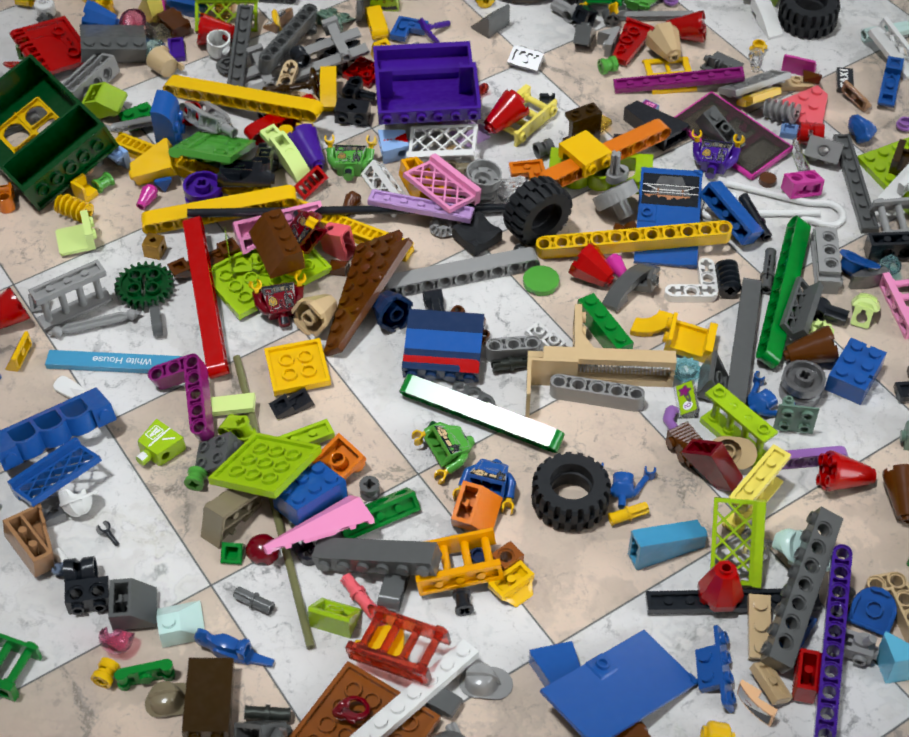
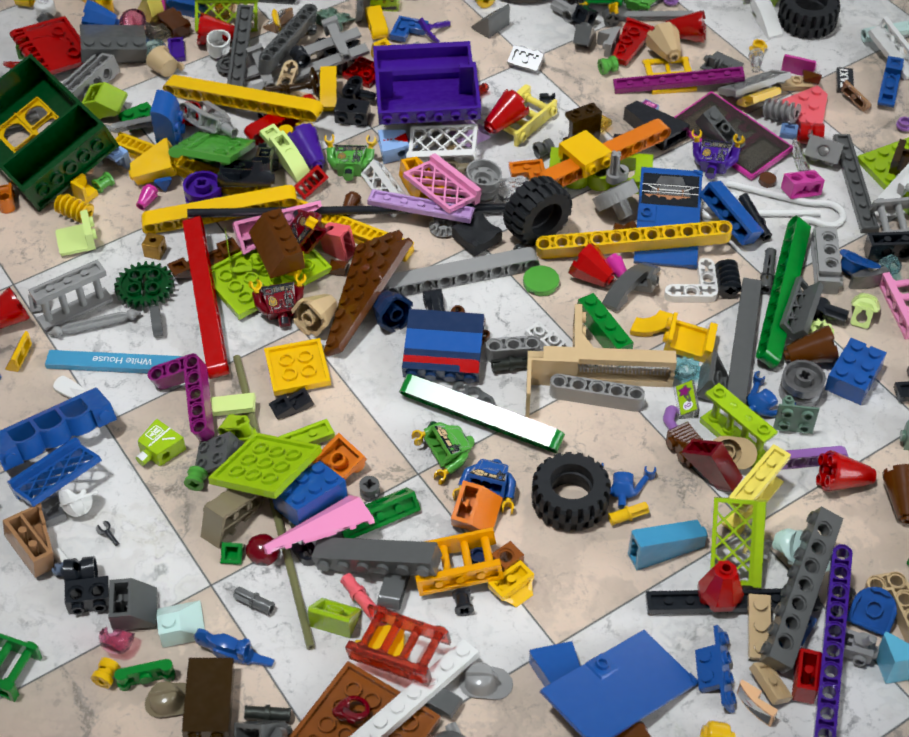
blue hair [848,114,877,144] -> none

